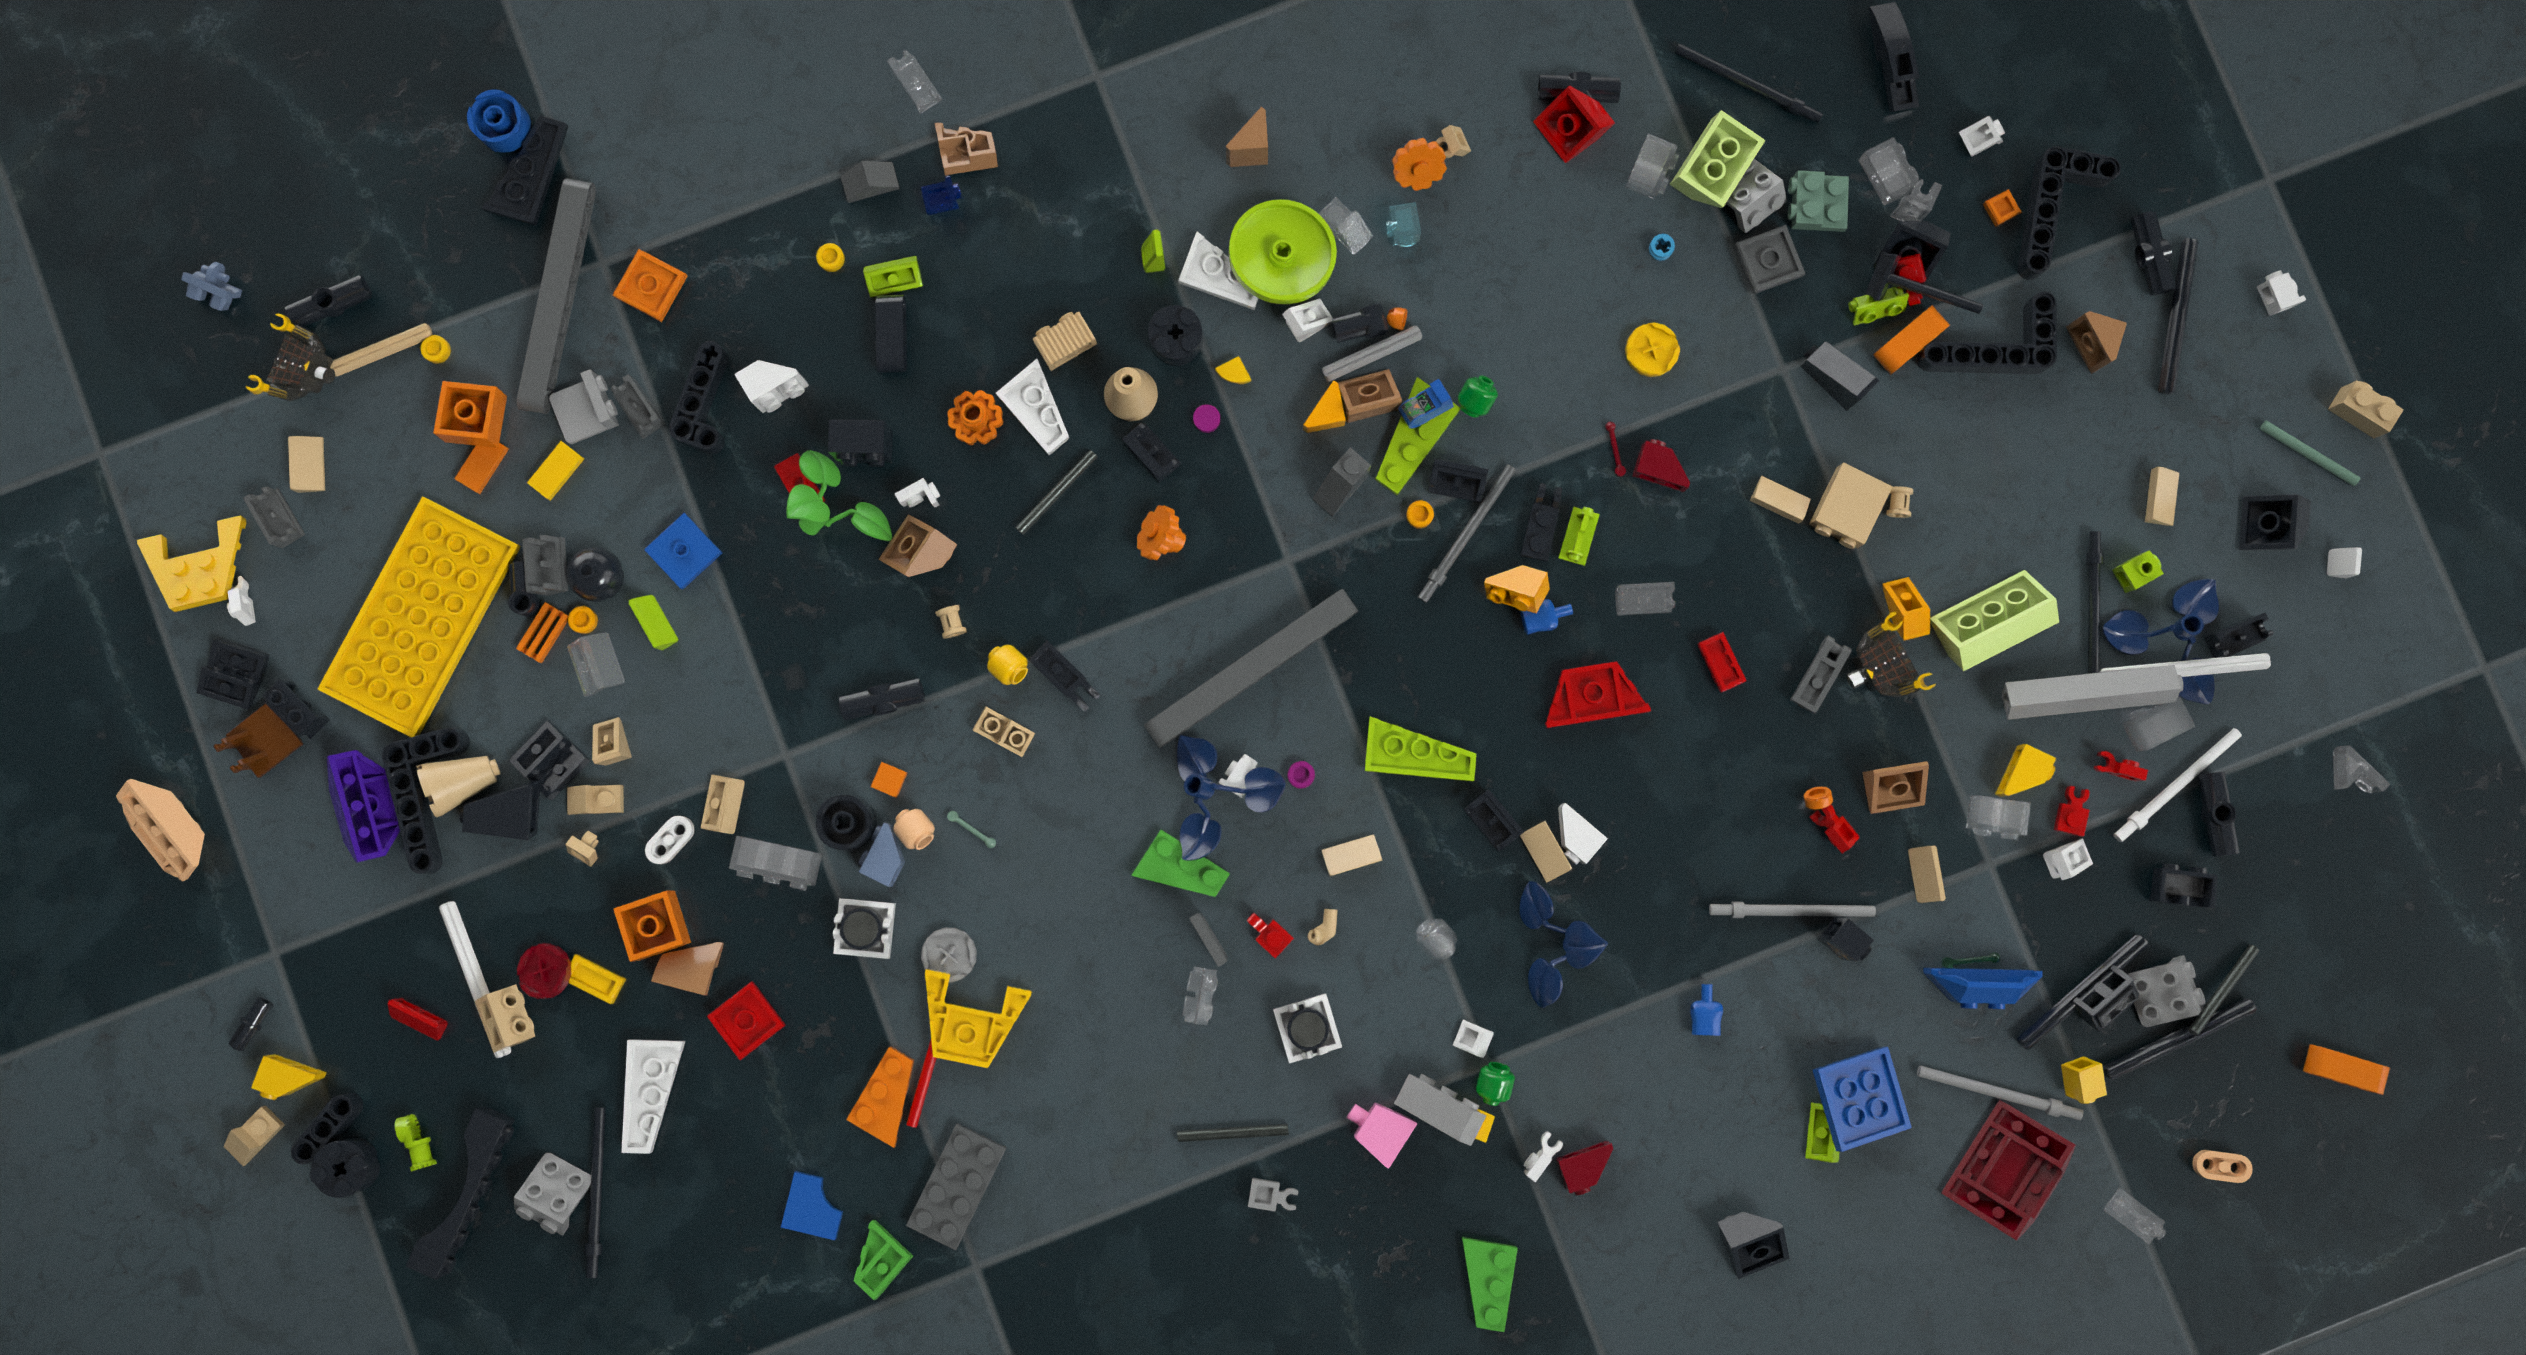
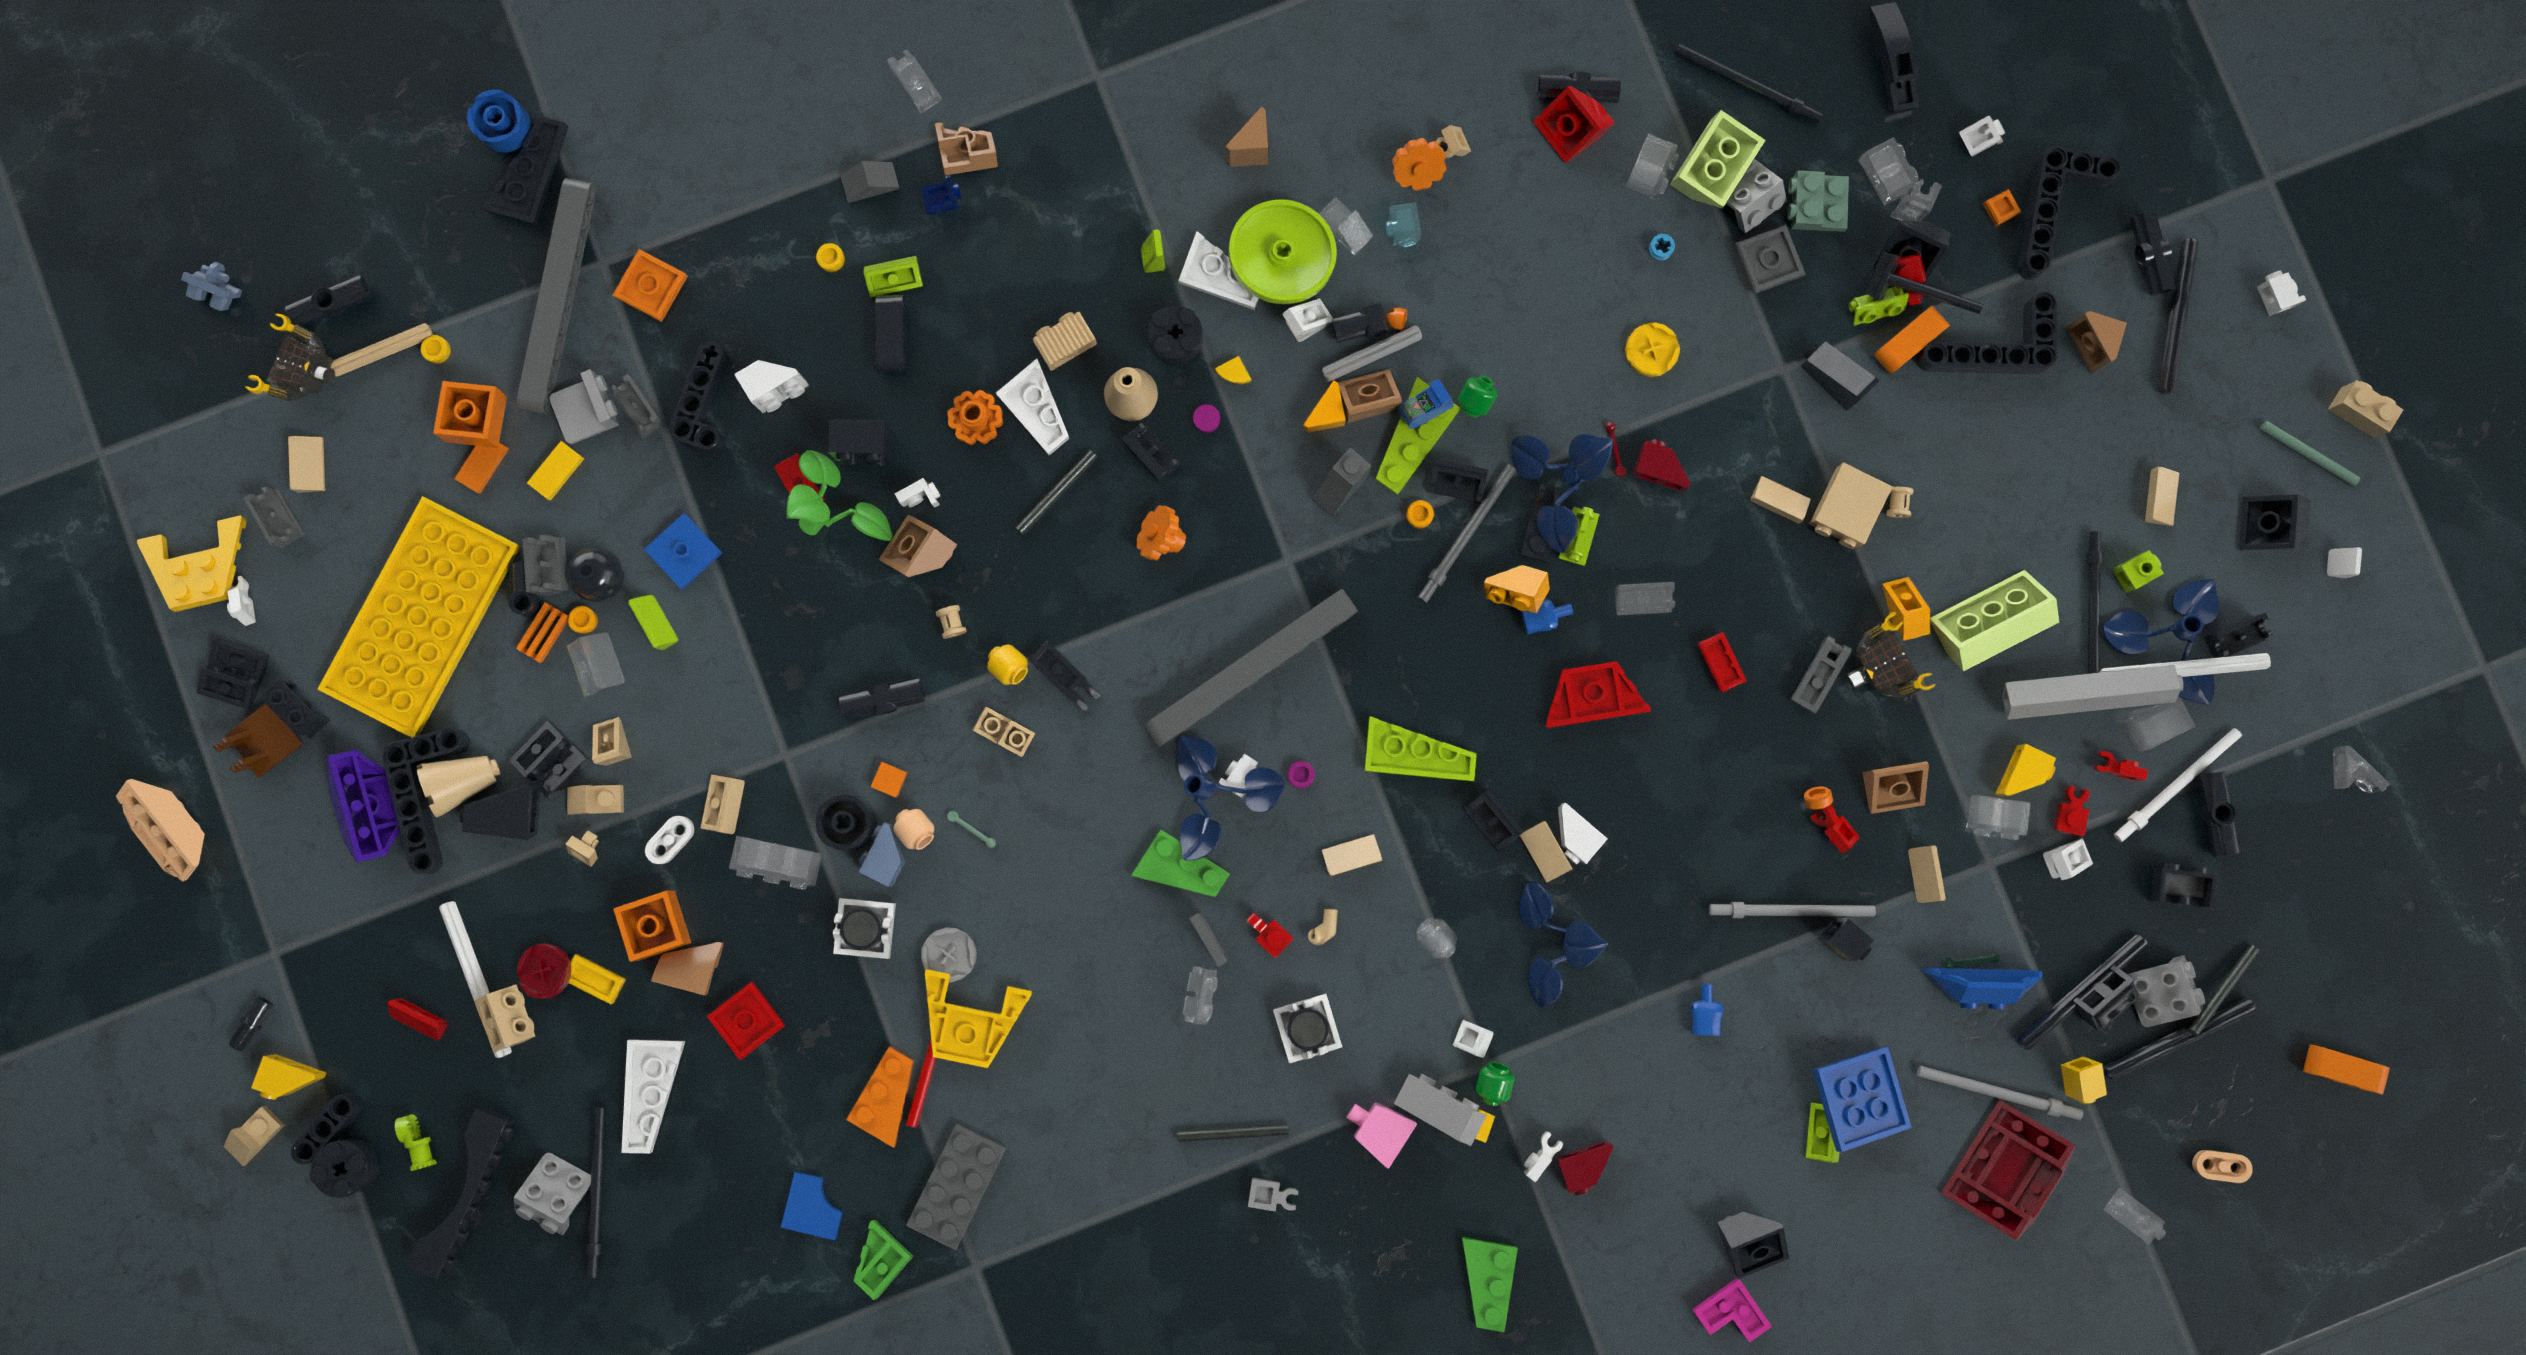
none -> dark blue plant [1511,434,1614,553]
none -> dark pink plate [1692,1278,1772,1343]

